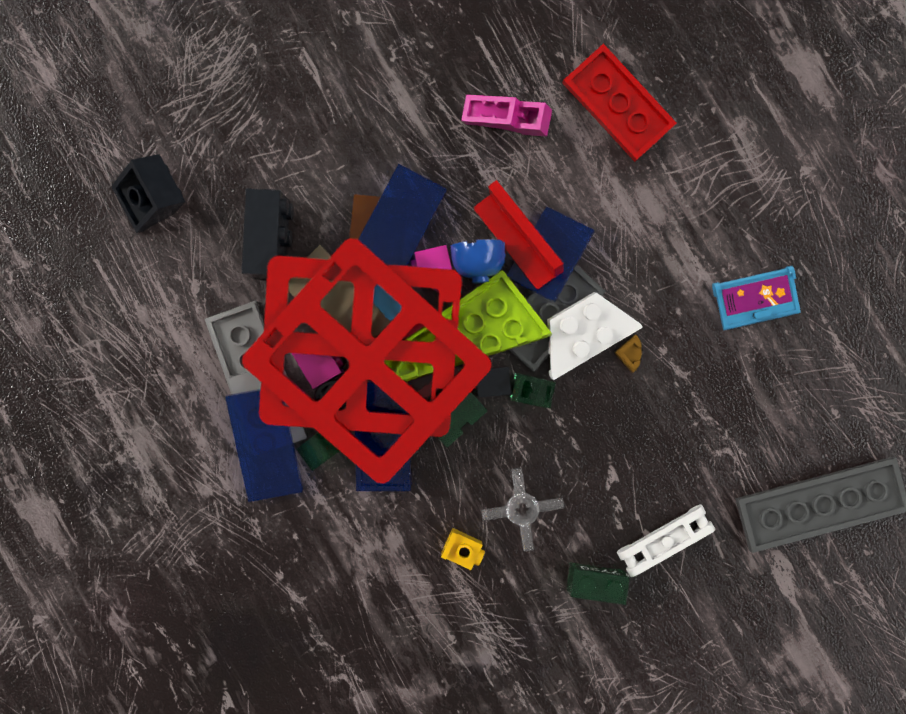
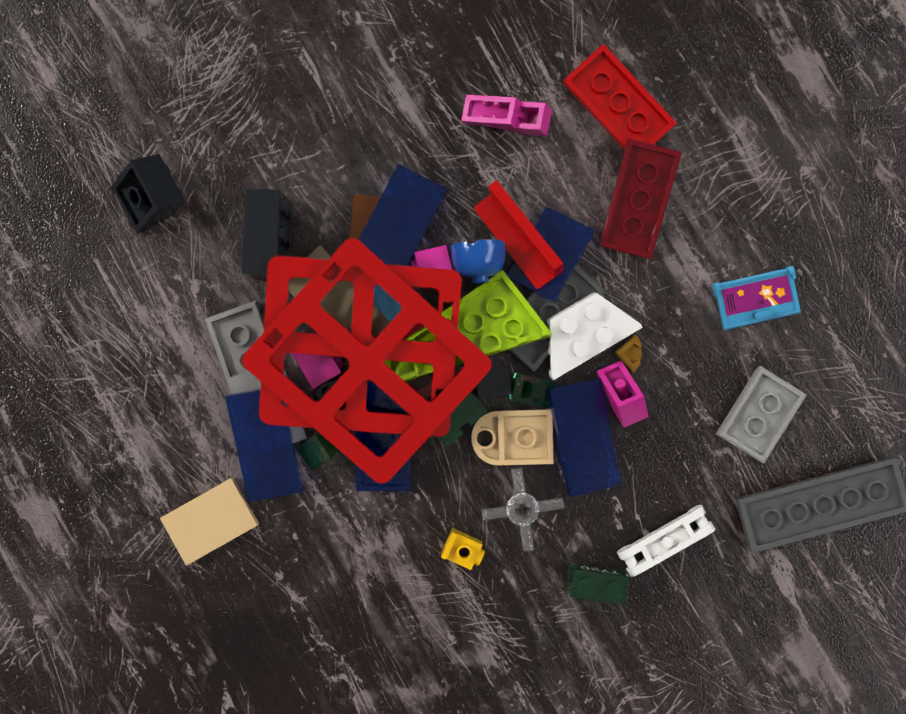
none -> tan tile [160,477,259,566]
none -> tan tile [471,409,554,465]
none -> clear blue tile [547,378,622,497]
none -> dark pink slope [597,361,649,428]
none -> dark red tile [598,139,682,259]
none -> light grey tile [716,366,807,464]

